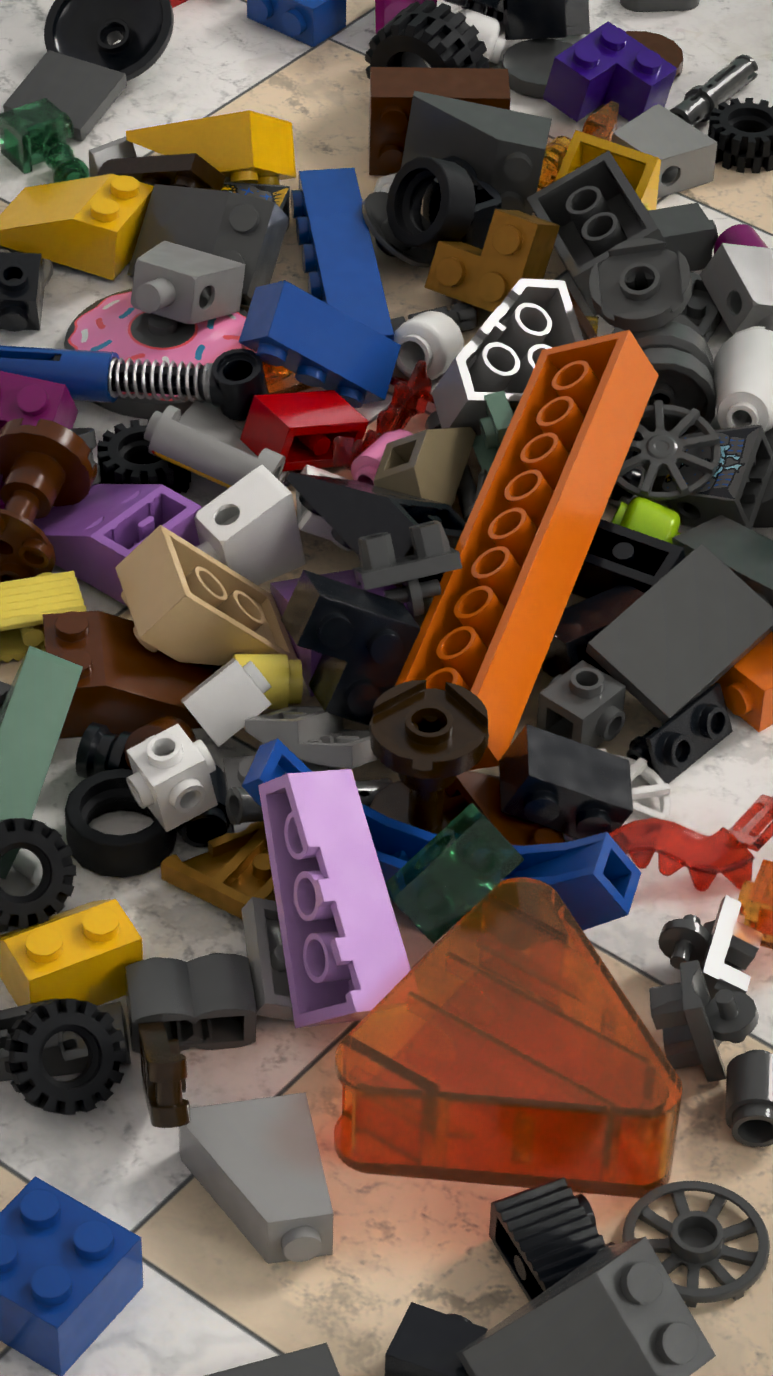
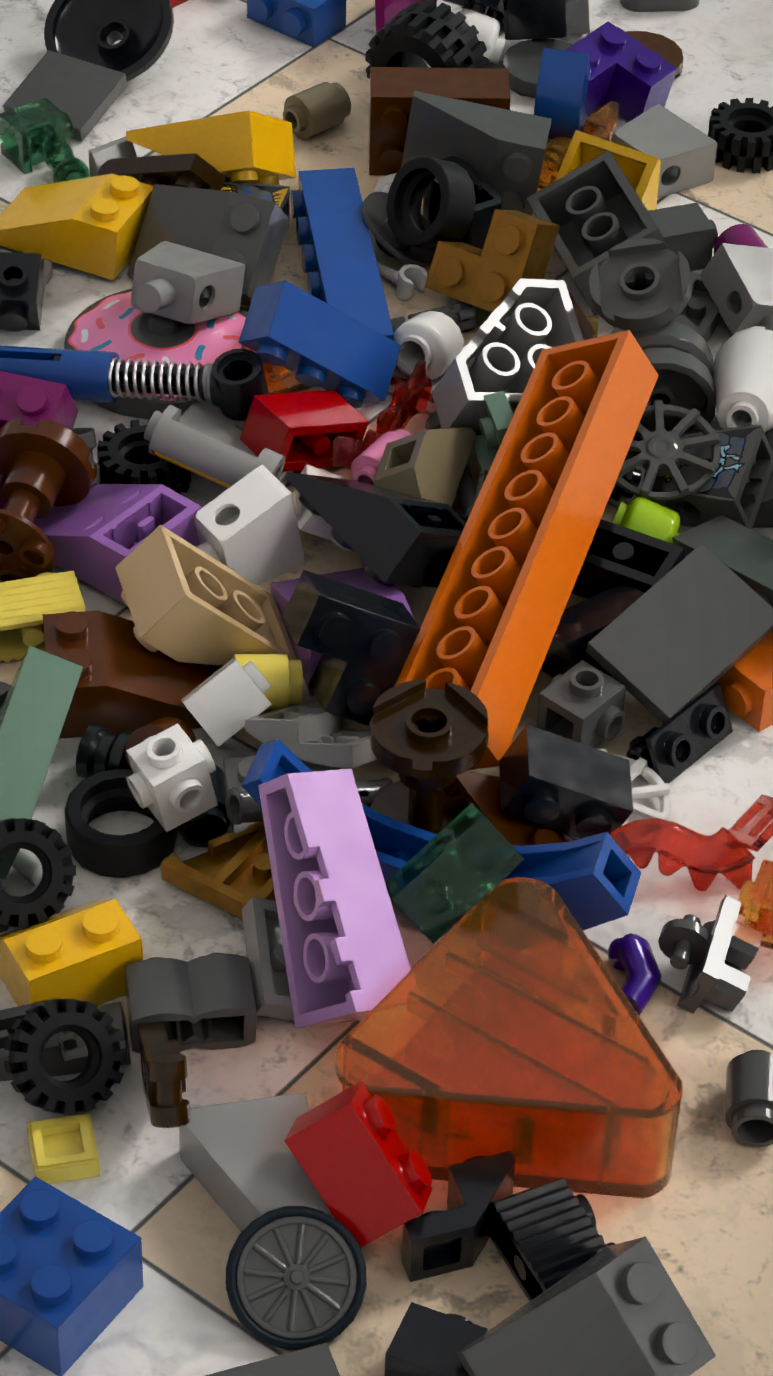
dark grey hips [353,520,463,617] -> none
dark grey wheel [622,1181,770,1308] -> none
dark grey hips [649,960,759,1082] -> none
dark grey pin [669,55,758,127] -> none
none -> light yellow tile [27,1113,100,1184]
none -> dark grey wheel [226,1206,367,1350]
none -> dark tan brick [283,82,351,139]
none -> red brick [284,1081,432,1248]
none -> white hand [376,260,427,301]
none -> black slope [402,1151,515,1282]
none -> blue brick [534,48,591,142]
none -> dark purple arm [608,933,662,1018]

